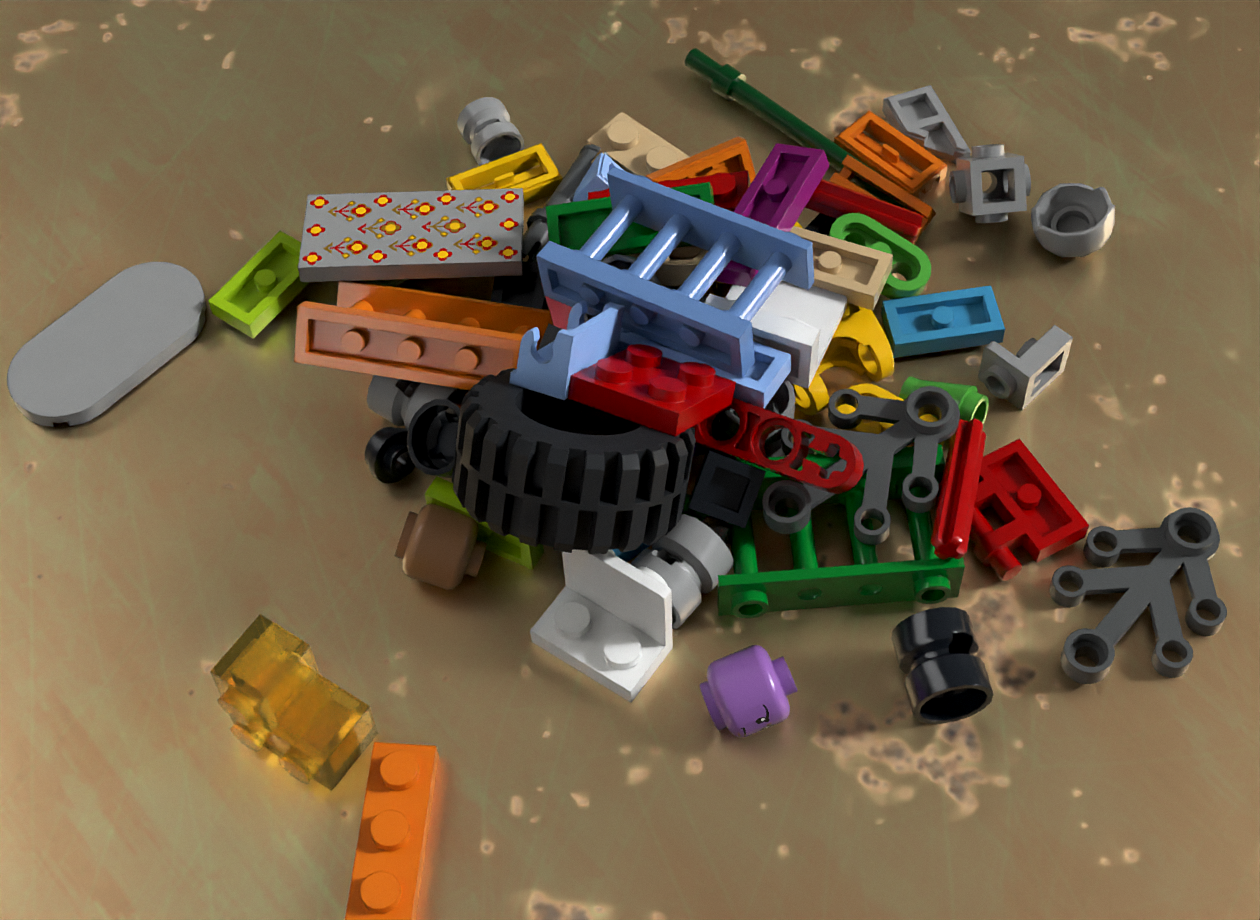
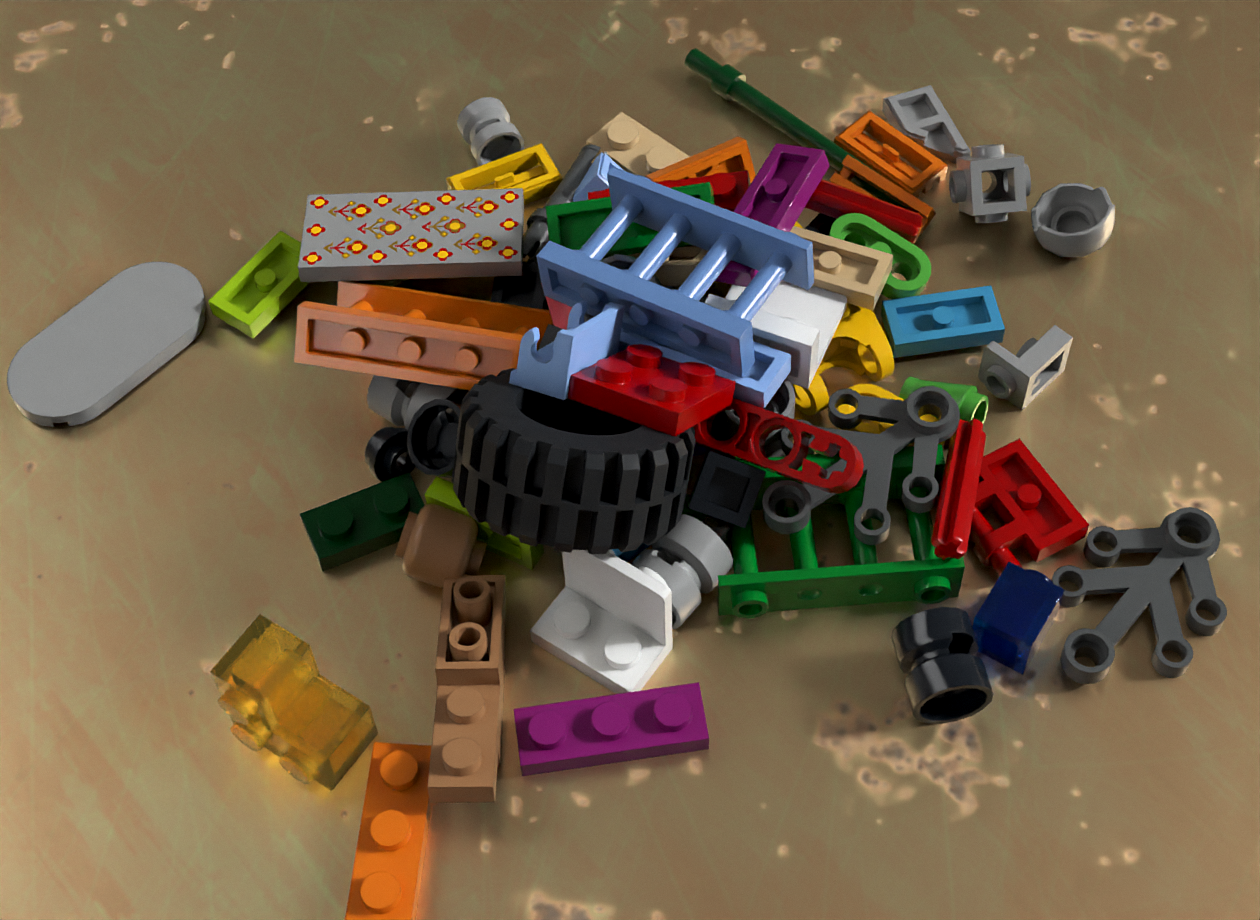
medium lavender head [700,645,798,738] -> none
none -> dark green plate [300,472,425,571]
none -> medium nougat slope [427,575,506,803]
none -> magenta plate [513,682,709,776]
none -> clear blue brick [973,562,1065,675]

